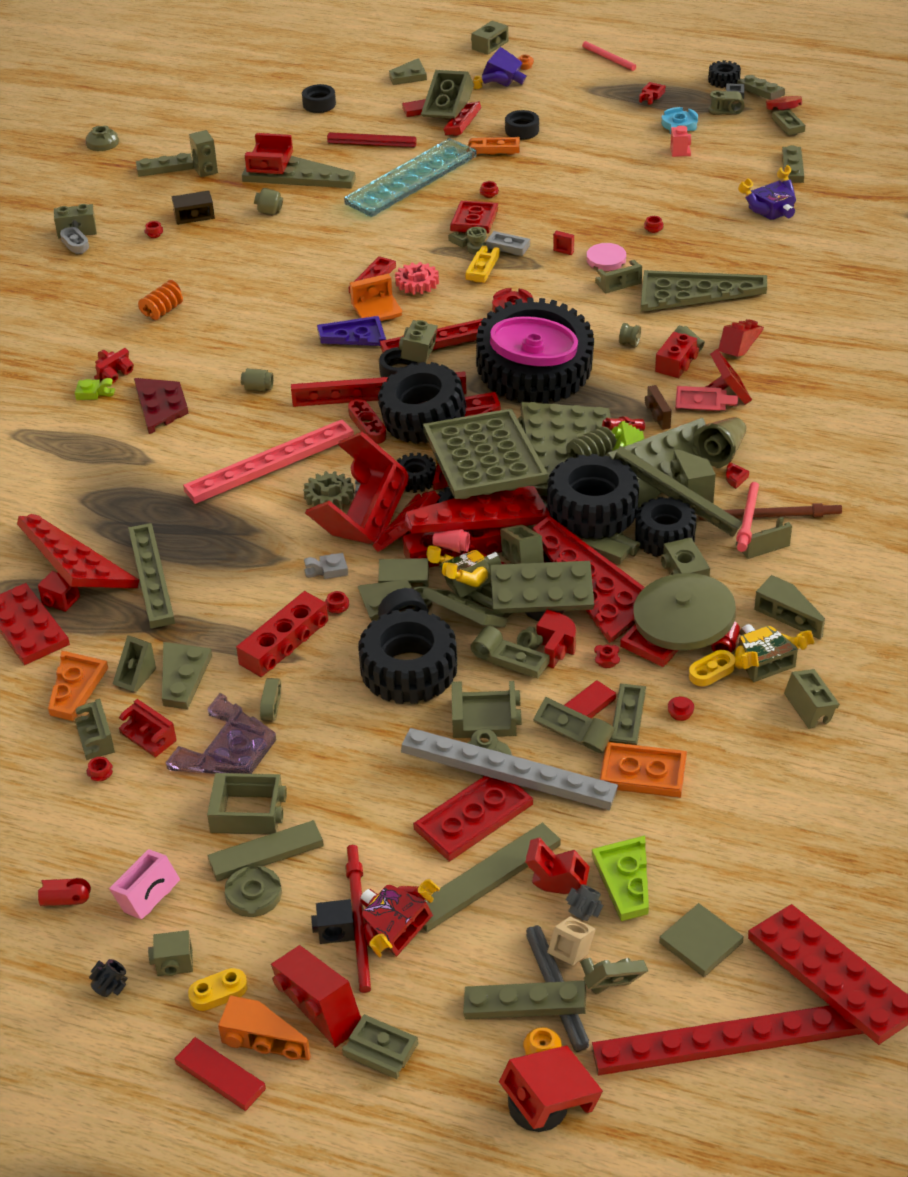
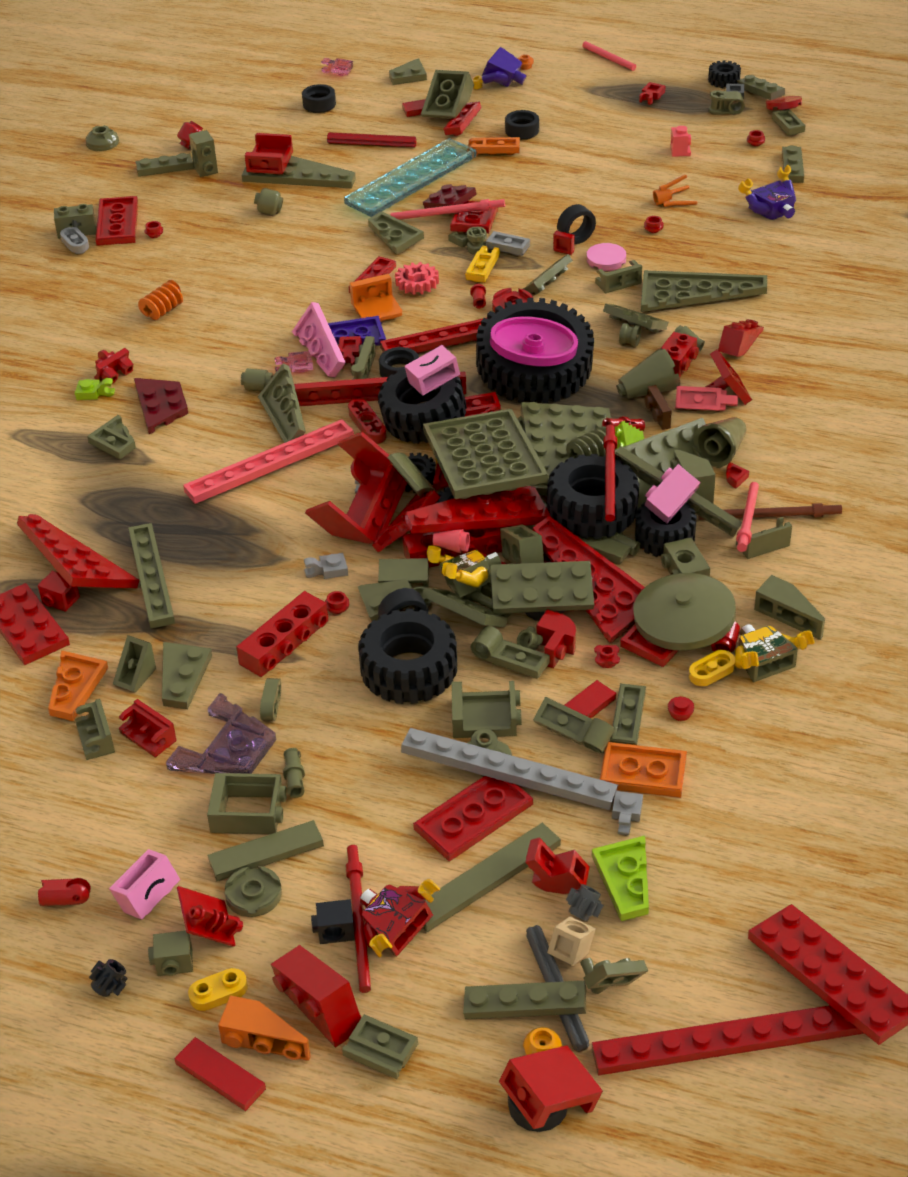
red plate [86,757,113,781] -> none
dark brown brick [171,191,215,225] -> none
olive gear [303,471,354,509] -> none
olive brick [399,320,438,363] -> none
olive brick [471,21,509,55] -> none
red plate [480,181,499,198] -> none
olive tile [659,903,744,977] -> none
medium azure plate [661,107,698,133] -> none
olive hinge [784,669,840,729] -> none
none -> olive wing [87,415,136,459]
none -> red tile [95,196,138,246]
none -> red head [177,121,203,149]
none -> red hinge [177,886,243,947]
none -> olive wing [258,363,306,443]
none -> clear pink plate [274,351,313,372]
none -> olive pin [283,748,305,798]
none -> bright pink wing [292,302,346,378]
none -> clear pink plate [321,58,353,76]
none -> red plate [338,336,362,369]
none -> olive plate [351,336,376,380]
none -> olive wing [368,211,424,255]
none -> olive slope [388,453,436,497]
none -> coral bar [390,199,505,220]
none -> bright pink brick [405,345,460,395]
none -> dark red plate [423,184,477,209]
none -> red pin [470,284,486,309]
none -> olive plate [523,254,573,295]
none -> black tyre [557,204,596,245]
none -> olive wing [603,303,669,333]
none -> red bar [603,425,618,522]
none -> light grey plate [612,791,643,835]
none -> olive cone [616,348,680,399]
none -> bright pink brick [645,464,701,524]
none -> orange plant [653,174,698,207]
none -> red plate [747,130,765,146]

